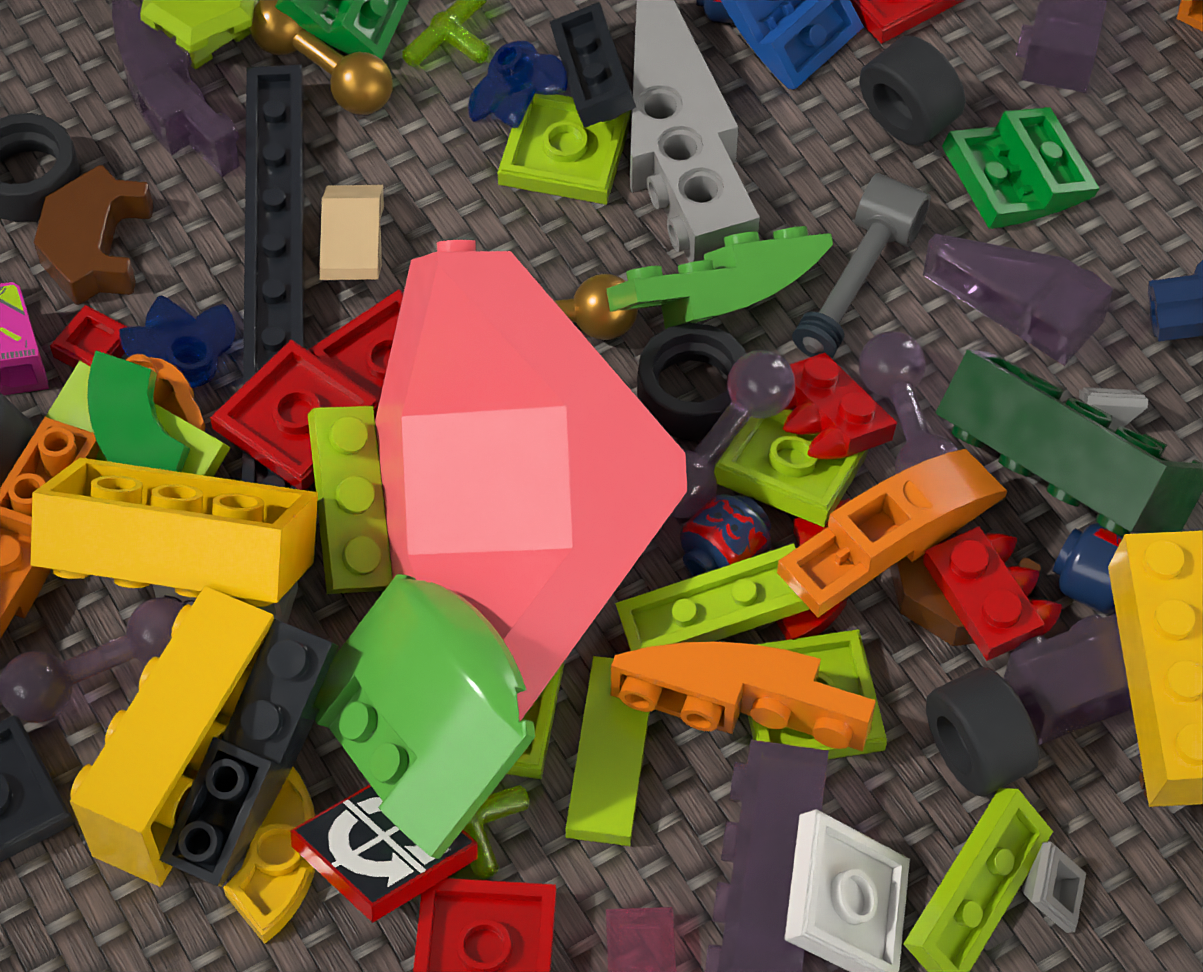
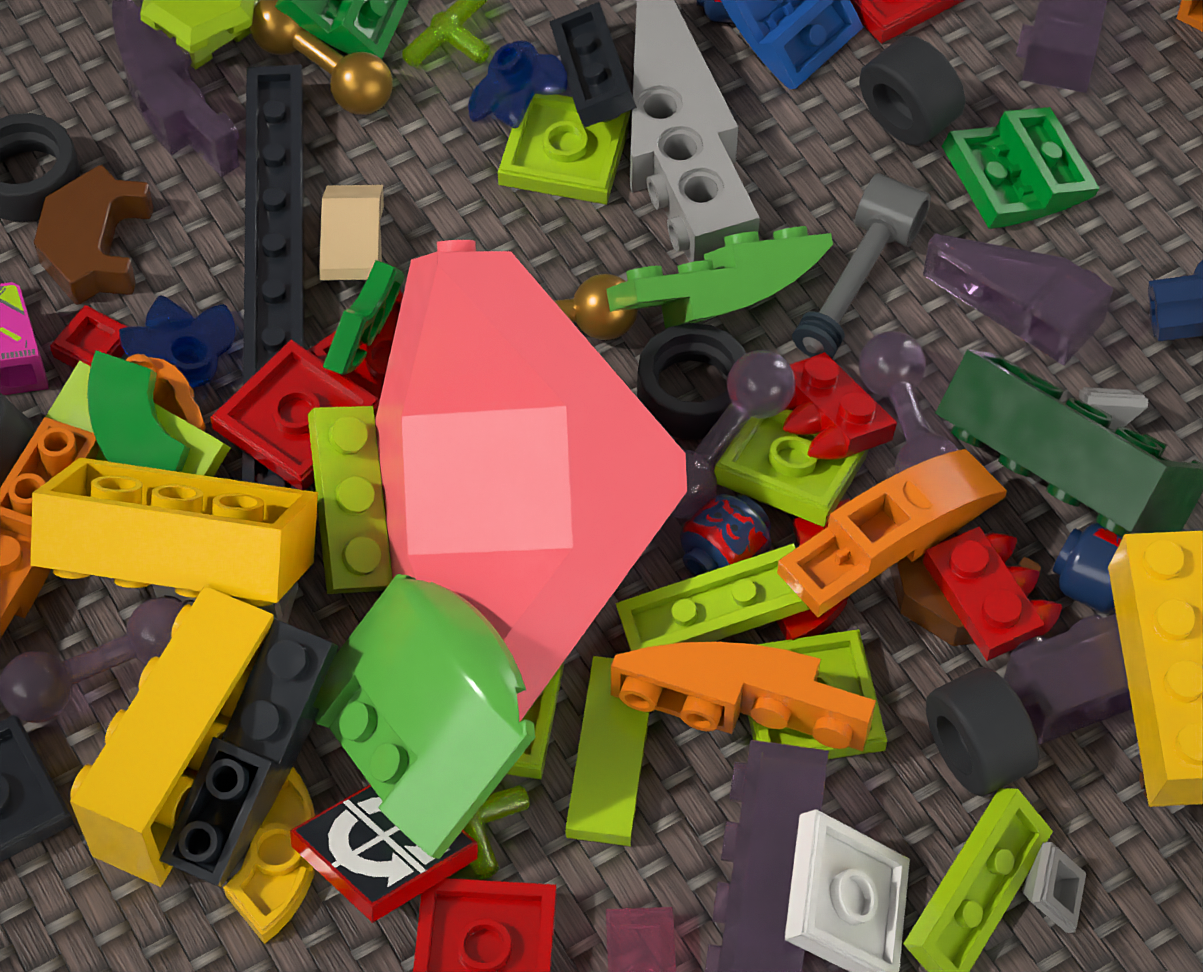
none -> green tile [323,260,405,375]

